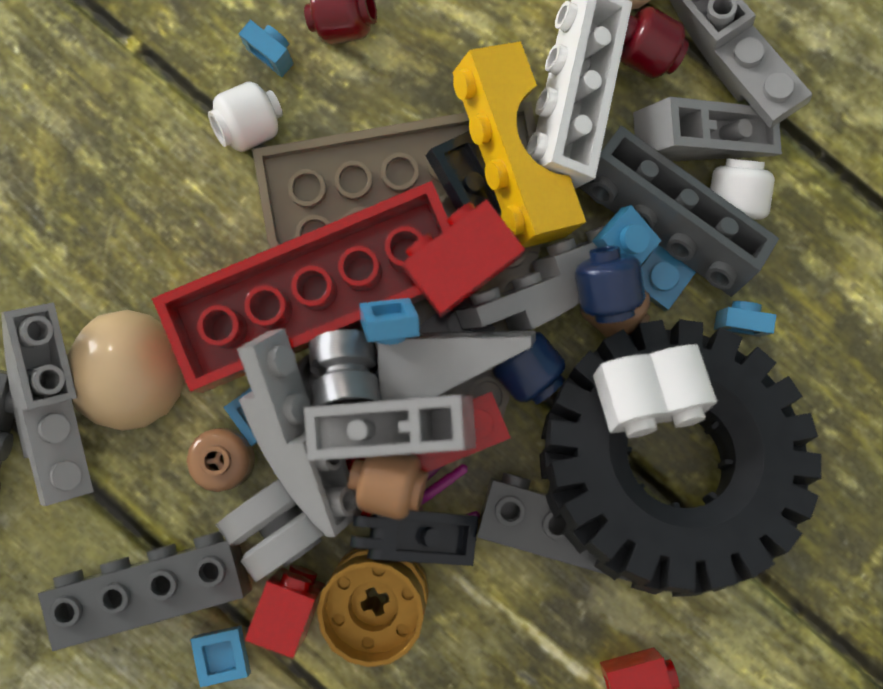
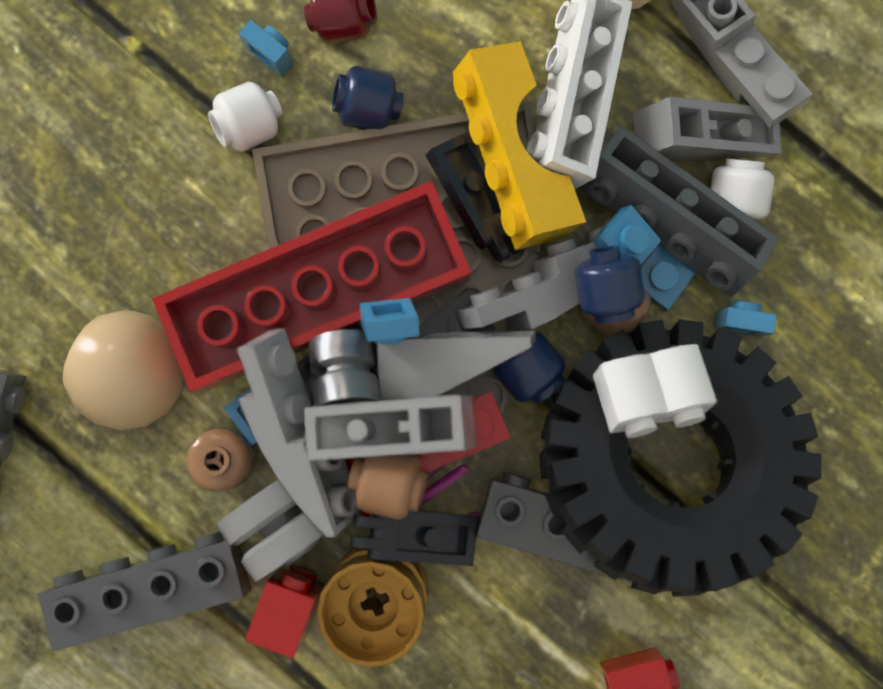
light grey slope [1,302,94,506] -> none
dark azure plate [190,625,251,687] -> none
red brick [403,200,525,318] -> none
dark red head [620,6,689,79] -> none
none -> dark blue head [332,66,404,130]

